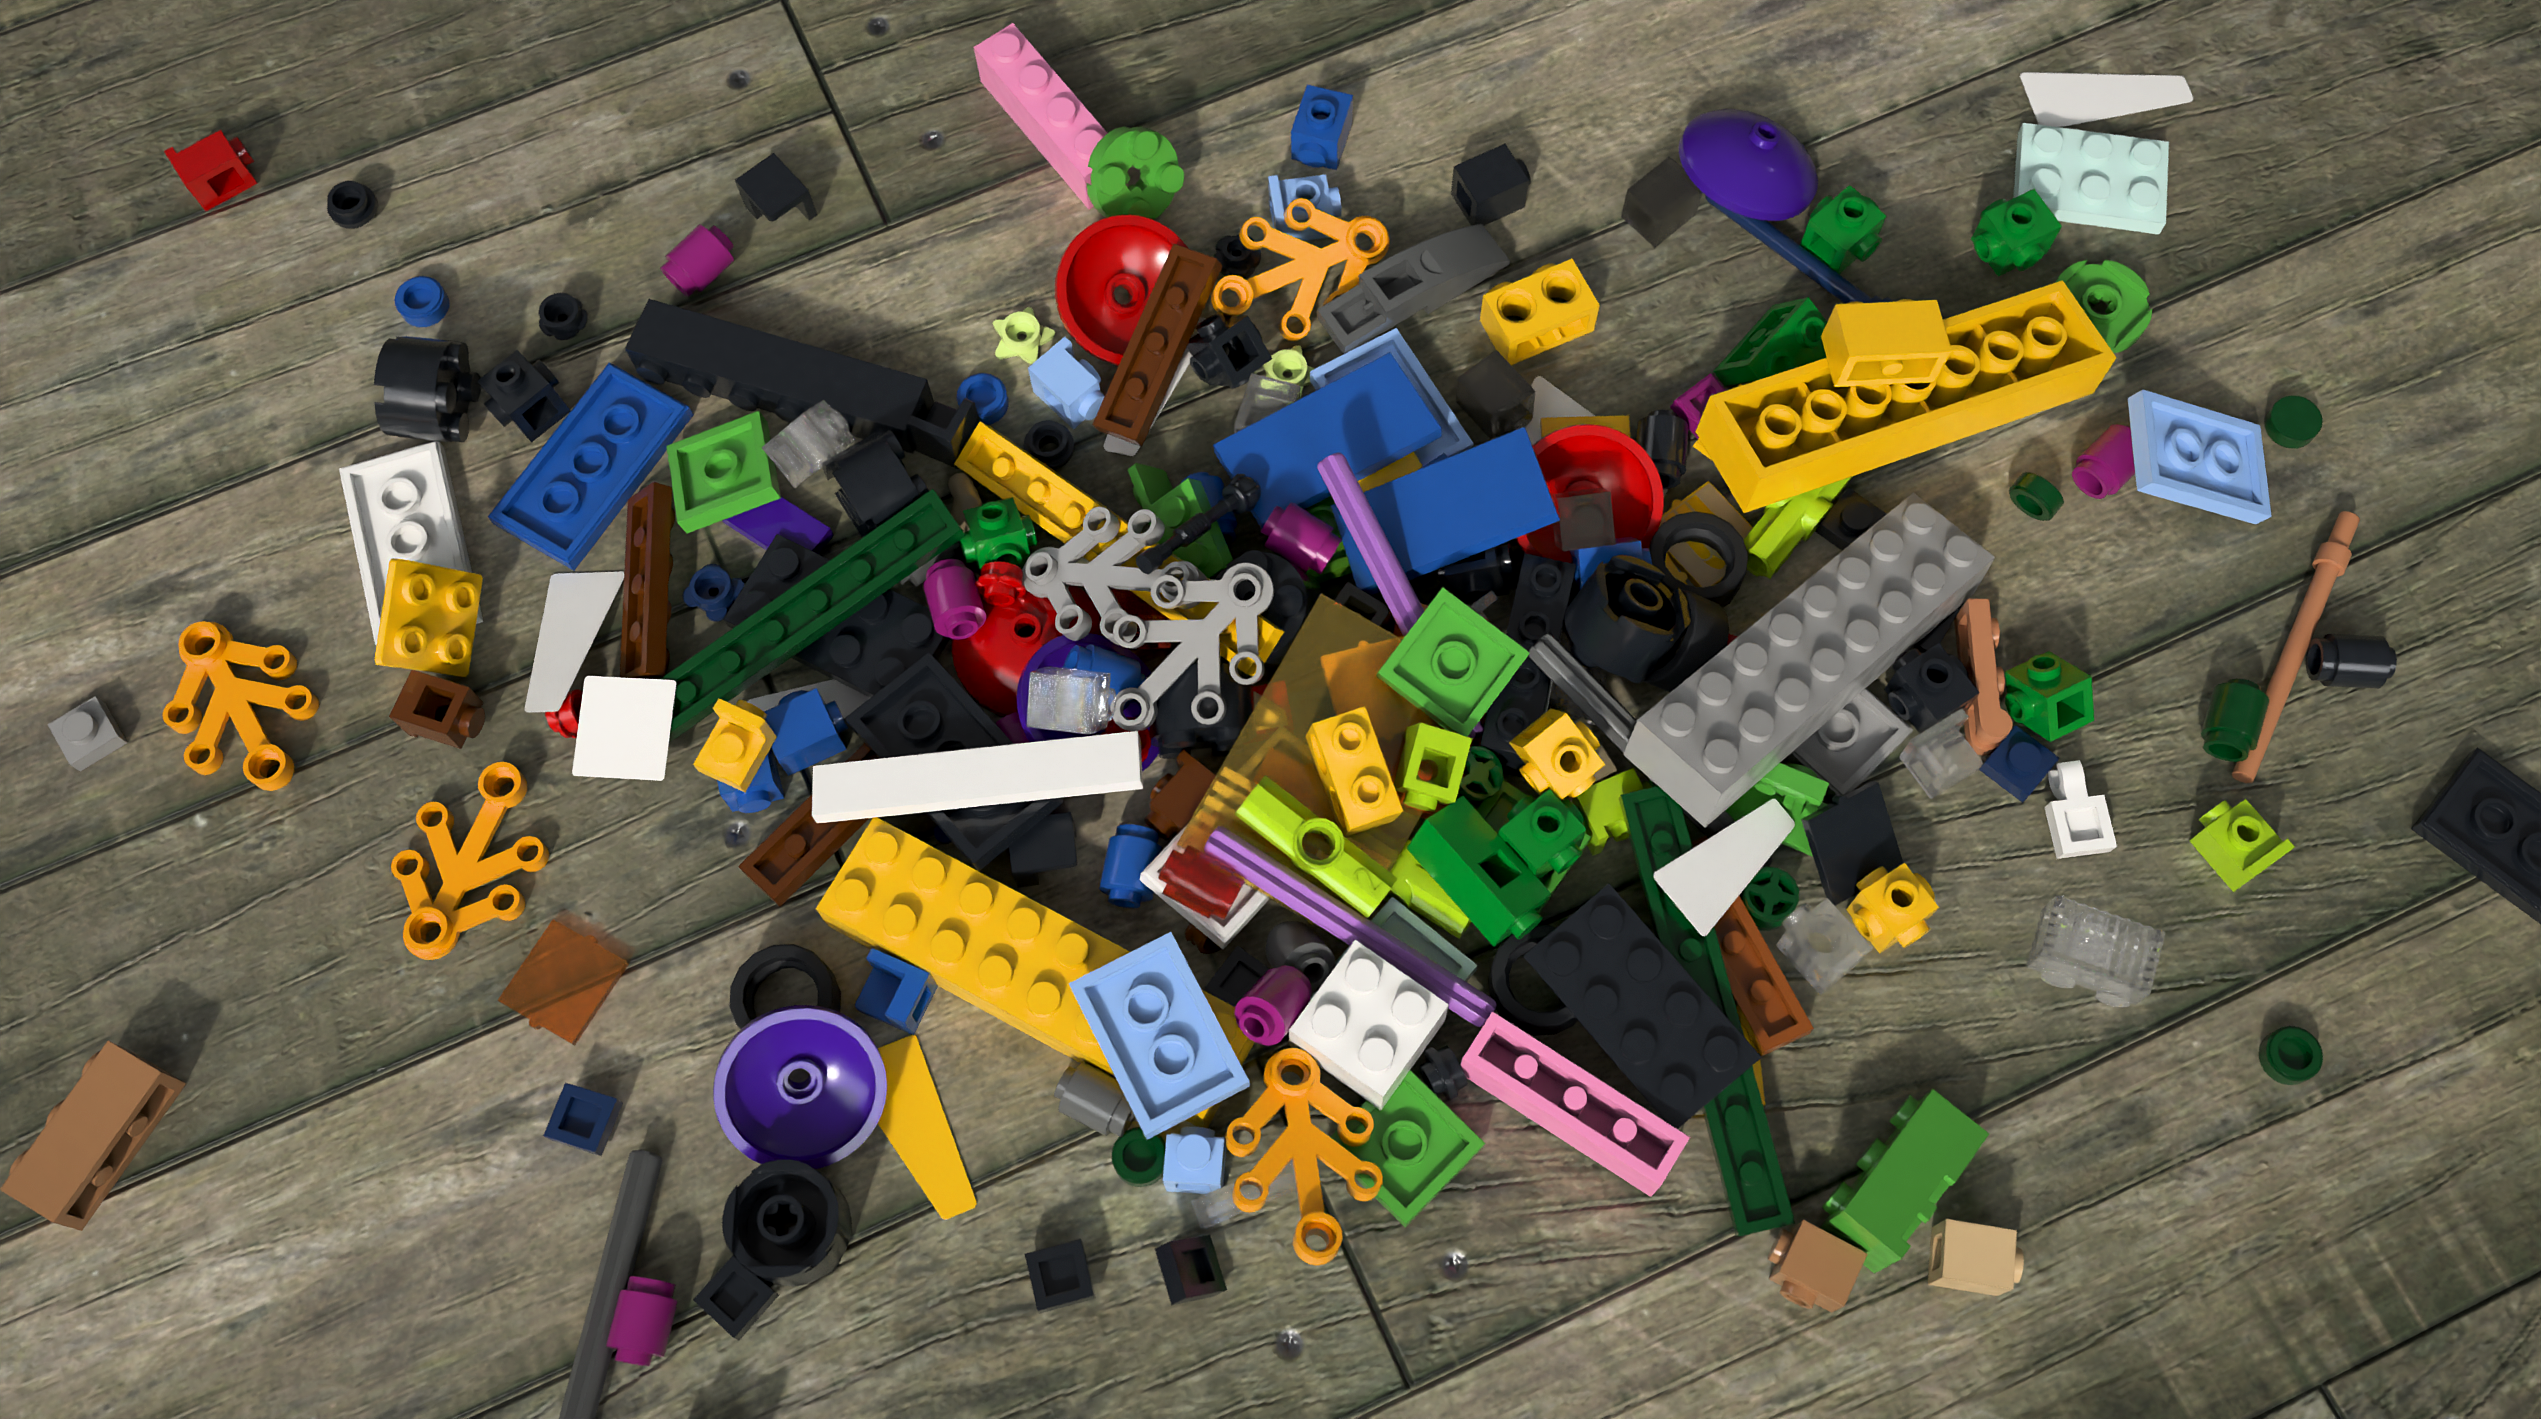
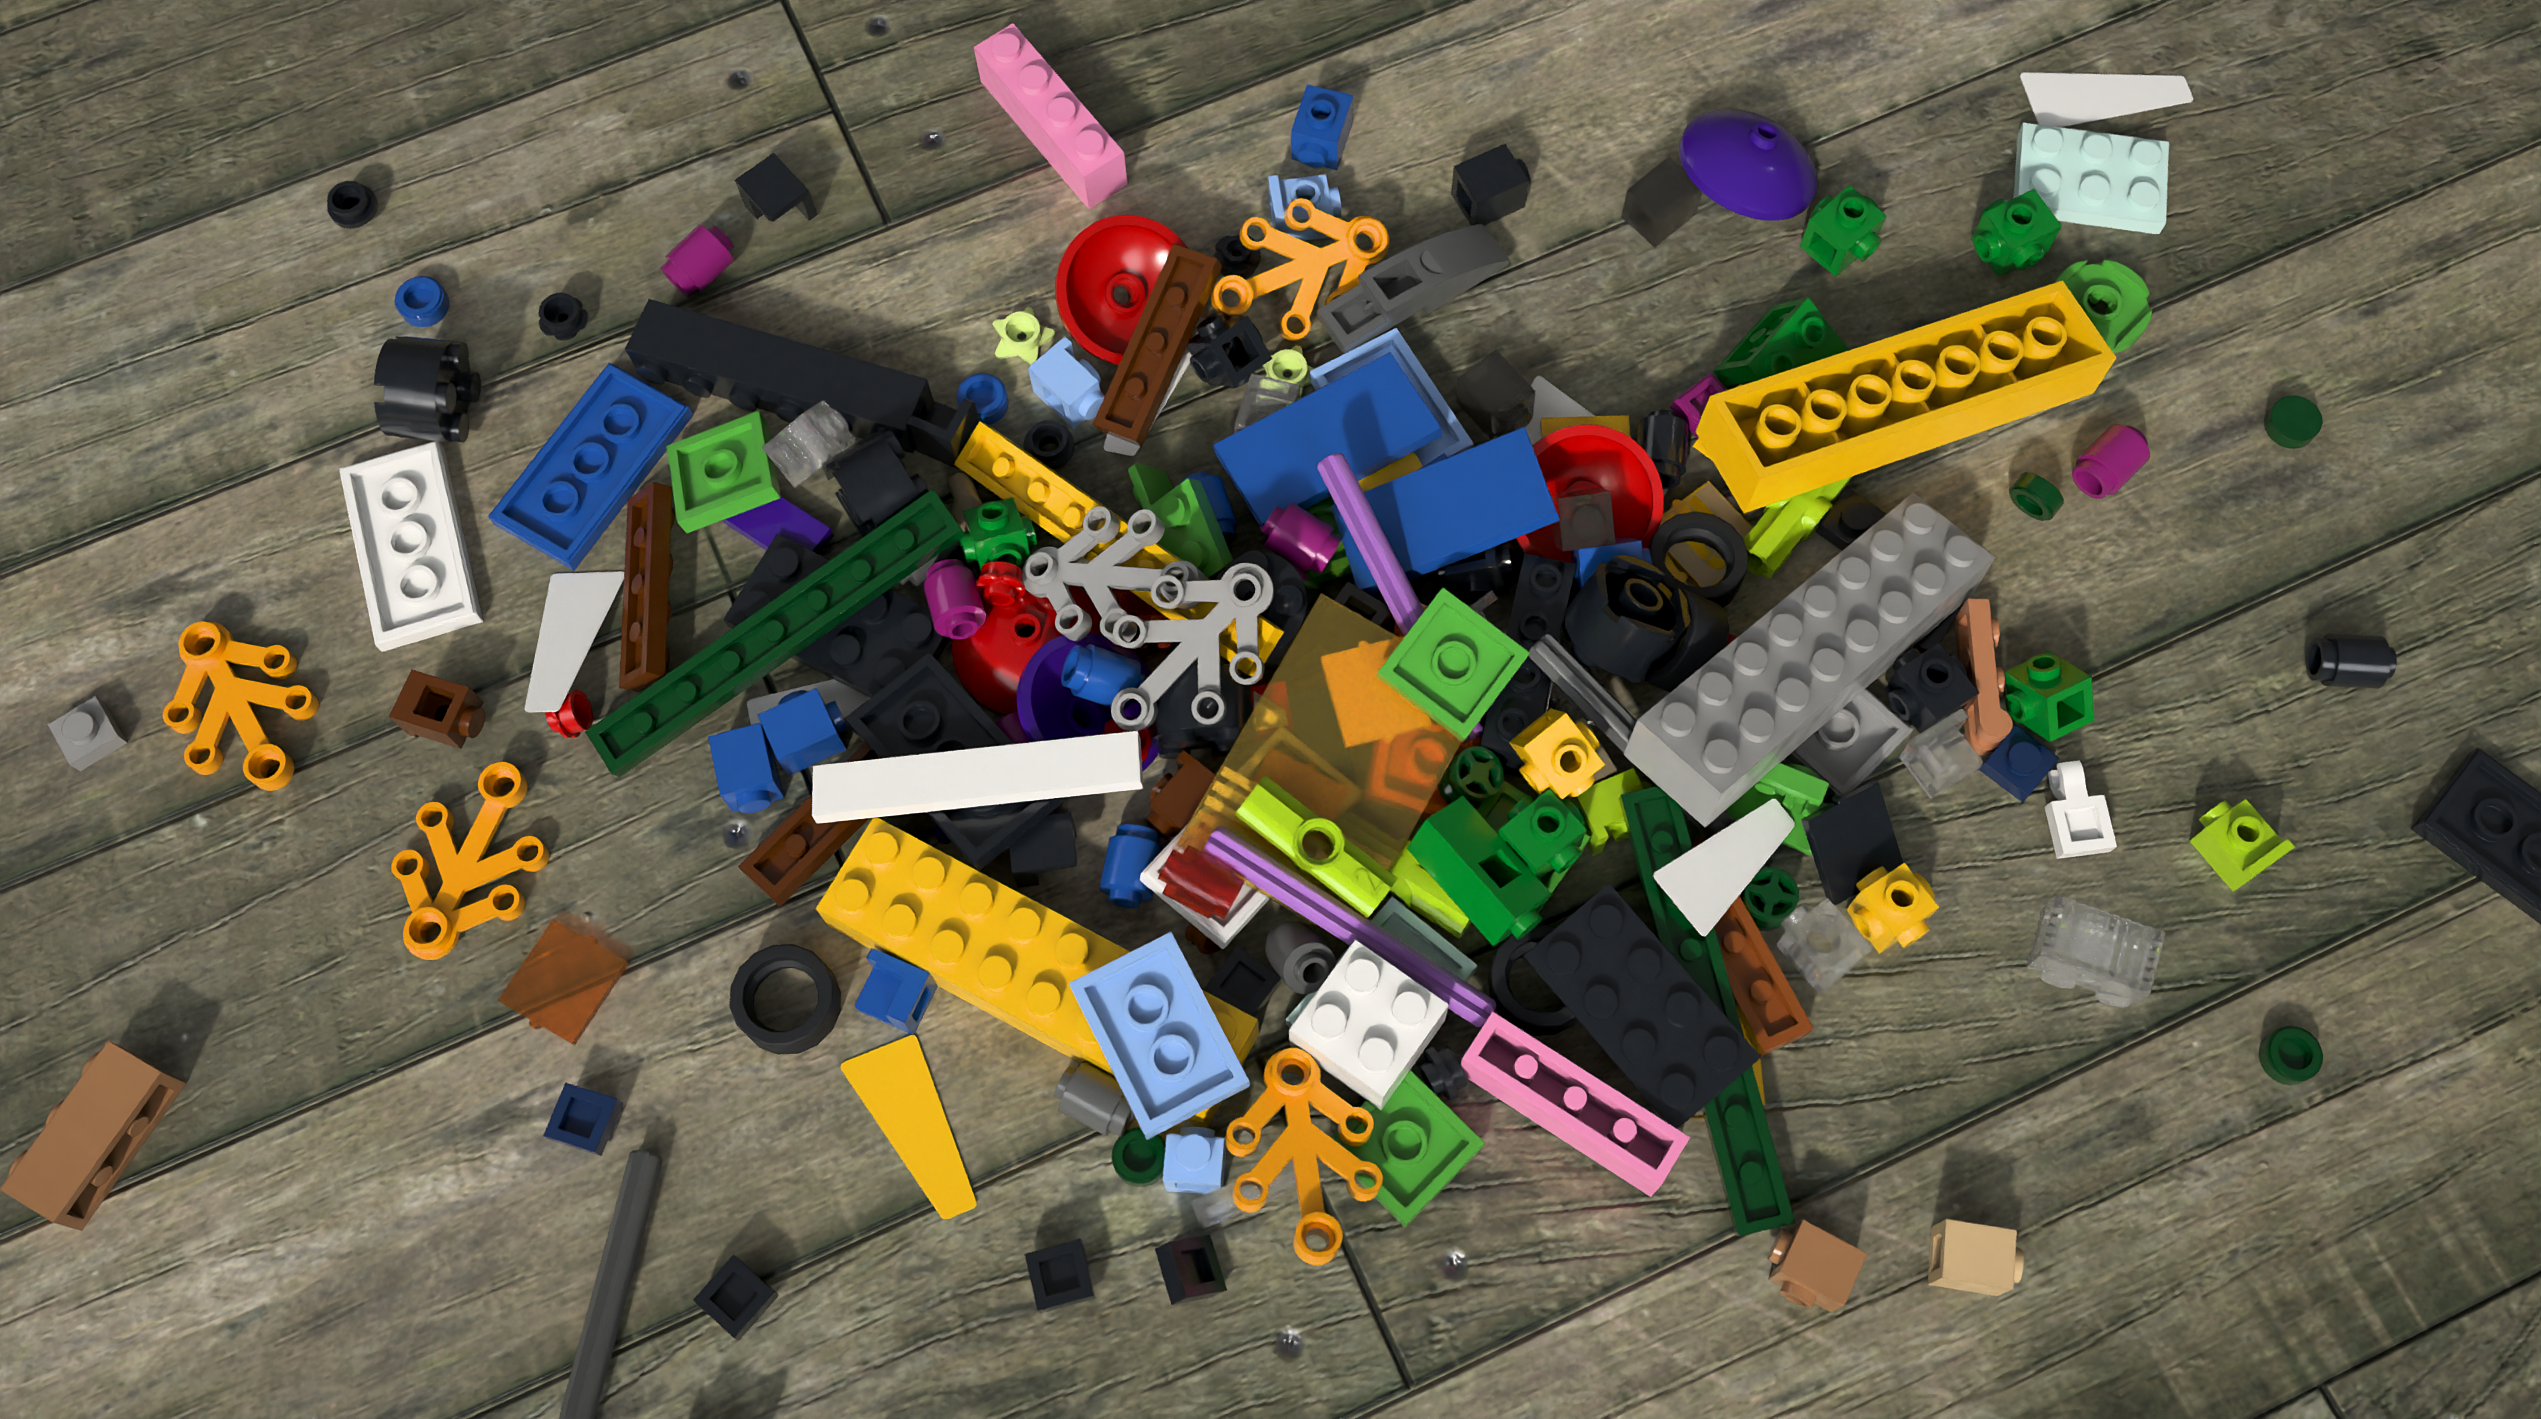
red brick [164,130,258,212] -> none
yellow bracket [375,558,483,677] -> none
black brick [477,350,571,443] -> none
white sticker [572,676,676,781] -> none
magenta brick [606,1276,678,1367] -> none
dark blue plate [683,564,745,622] -> none
yellow bracket [693,699,777,792] -> none
dark purple dish [713,1005,887,1169] -> none
black brick [722,1160,852,1286] -> none
clear brick [1026,666,1116,734] -> none
bright green plate [1087,126,1184,220] -> none
black piece [1136,474,1261,574] -> none
magenta brick [1235,966,1312,1046] -> none
yellow brick [1305,706,1403,838] -> none
lime brick [1393,722,1472,812] -> none
yellow brick [1480,259,1600,367] -> none
dark blue piece [1705,195,1894,304] -> none
bright green wedge [1819,1089,1989,1274] -> none
yellow brick [1821,299,1952,387] -> none
light blue plate [2128,389,2272,524] -> none
dark green brick [2201,678,2270,762] -> none
nougat bar [2232,511,2360,783] -> none

